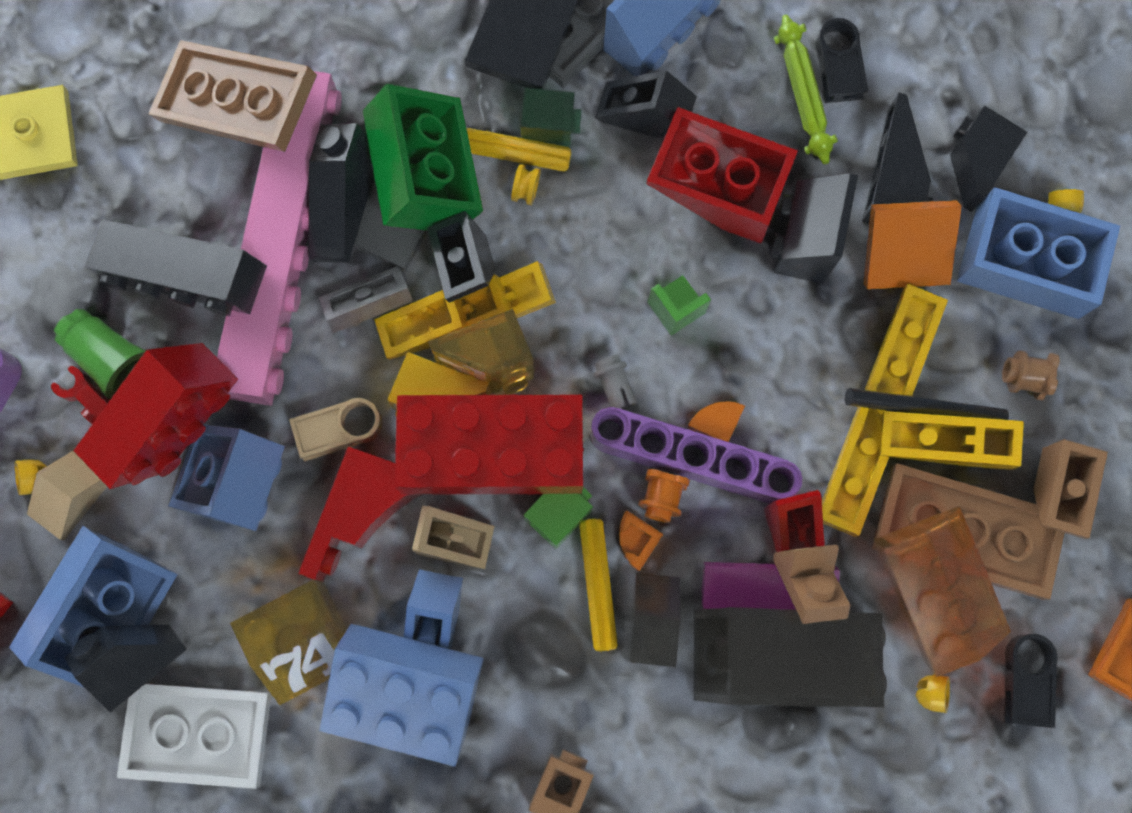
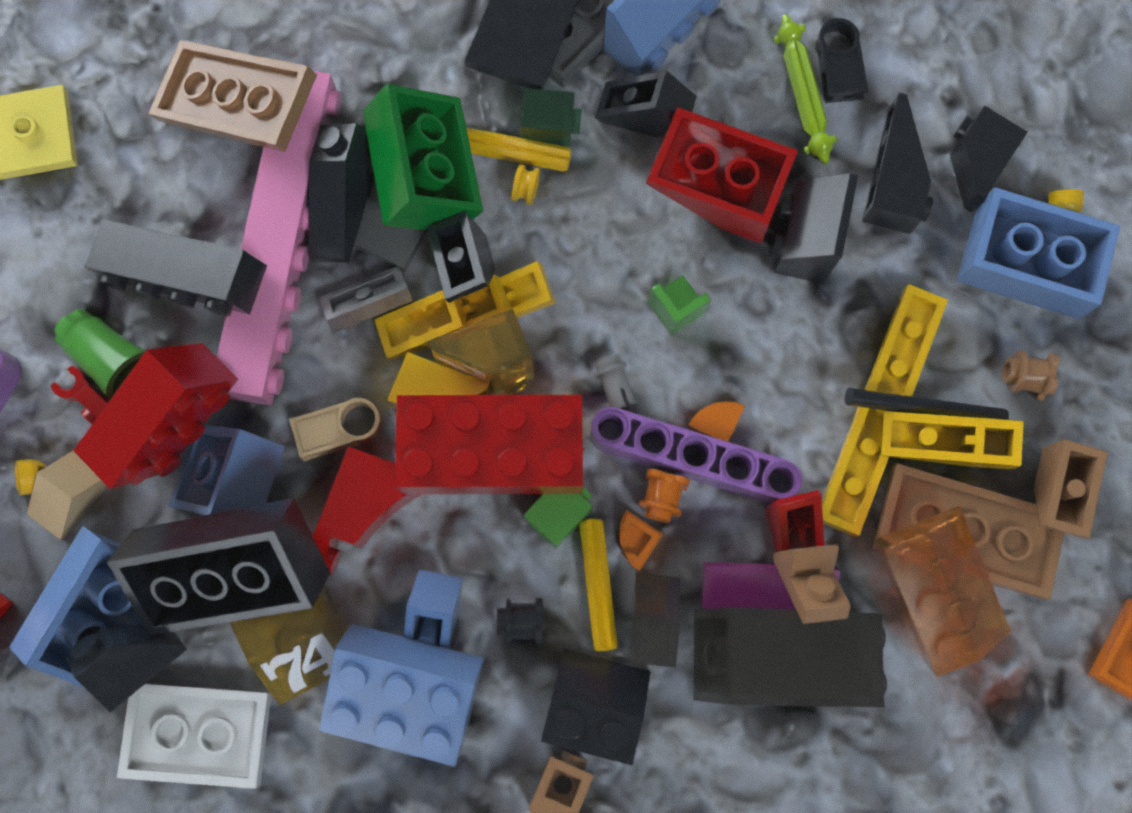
tan slope [412,505,495,569] -> none
orange tile [863,200,962,289] -> none
yellow hinge [915,675,950,713] -> none
black piece [1004,634,1058,728] -> none
none -> black brick [107,498,331,636]
none -> black brick [497,598,543,644]
none -> black slope [541,649,651,766]

